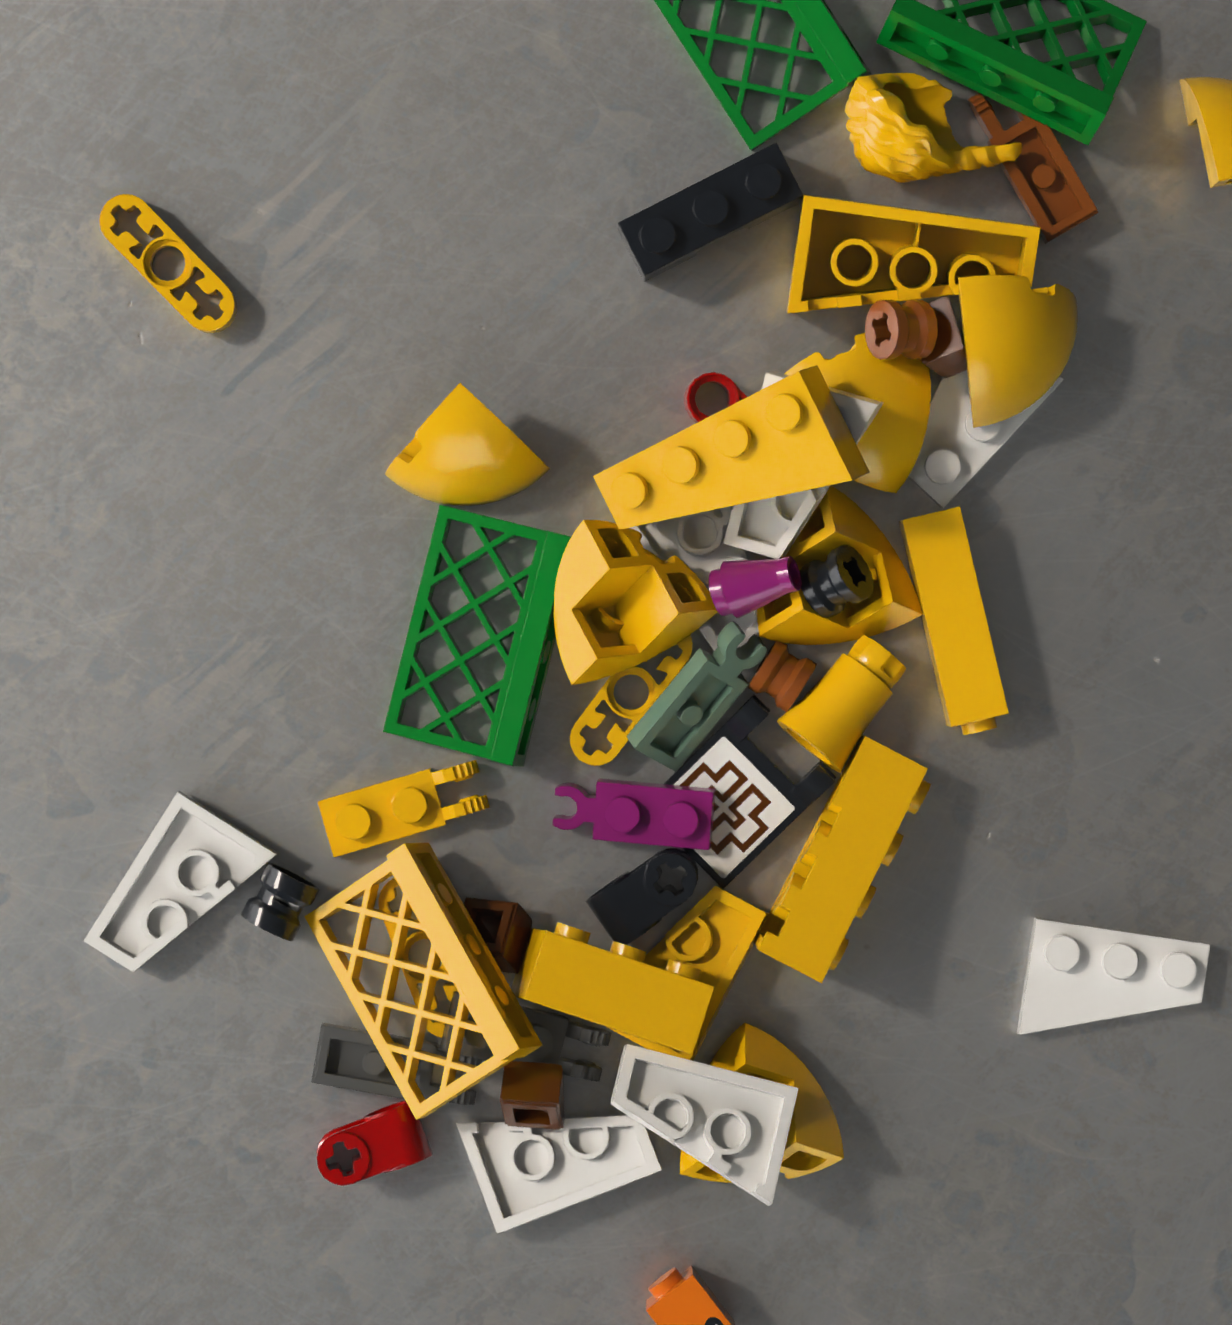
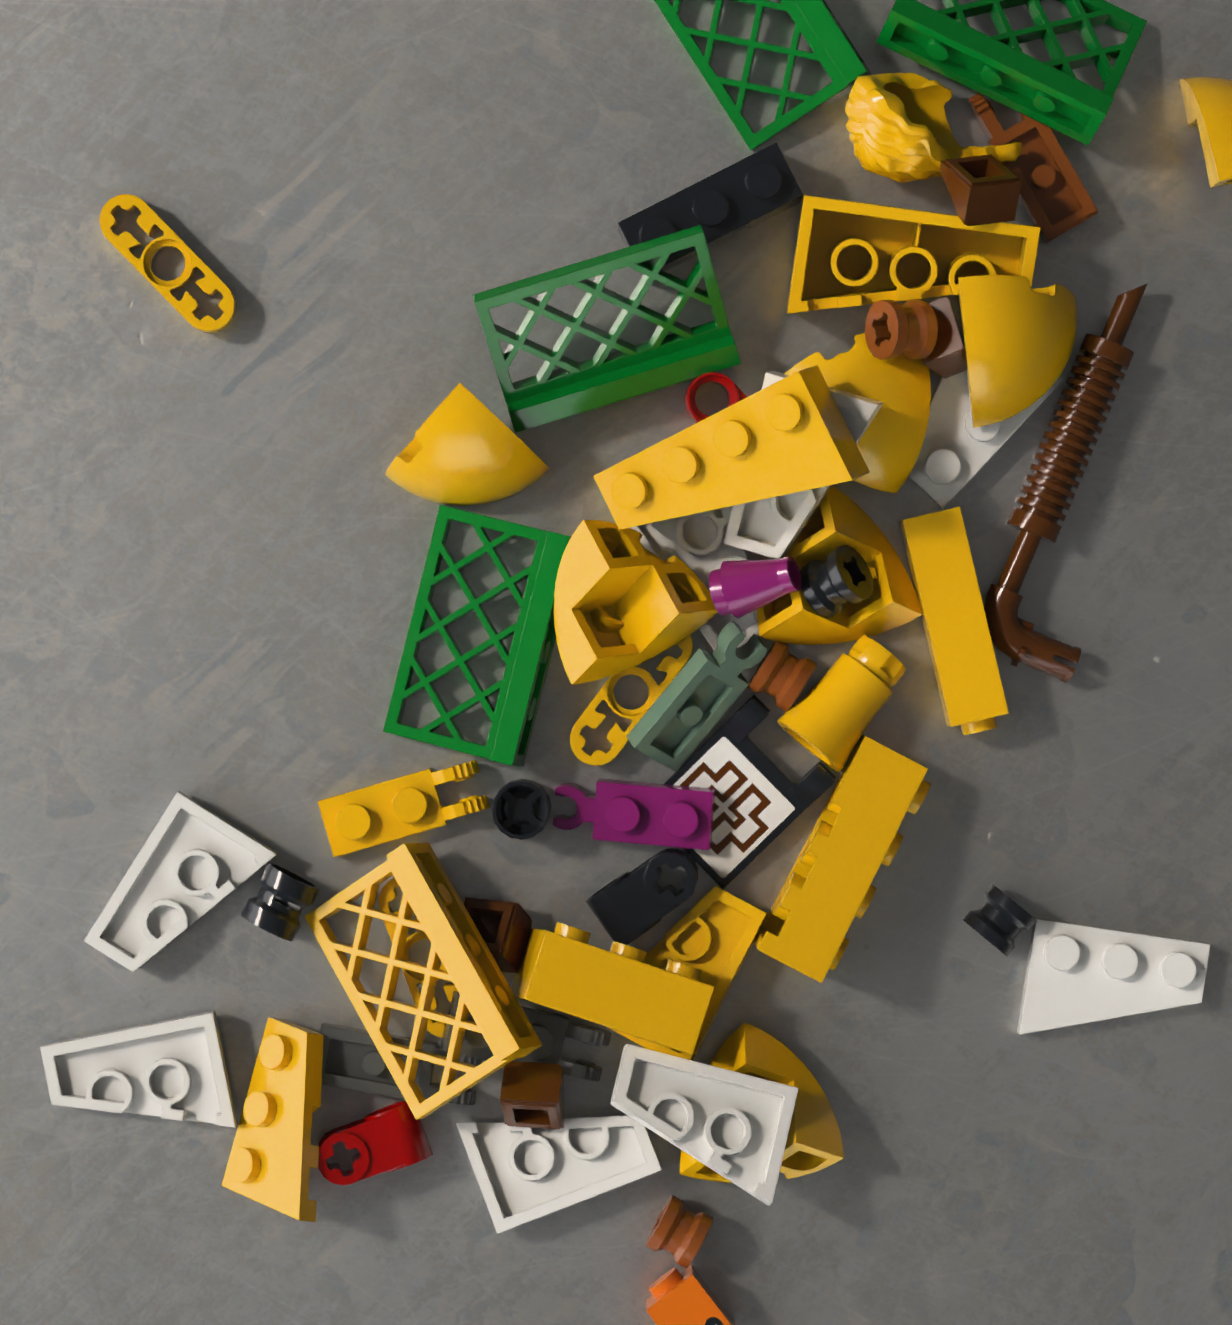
none -> white wing [40,1011,238,1128]
none -> yellow wing [221,1017,324,1222]
none -> green fence [472,225,741,433]
none -> black wheel [492,779,552,840]
none -> dark orange wheel [645,1195,714,1269]
none -> reddish brown slope [940,154,1022,226]
none -> black wheel [963,884,1037,957]
none -> reddish brown piece [984,283,1148,683]

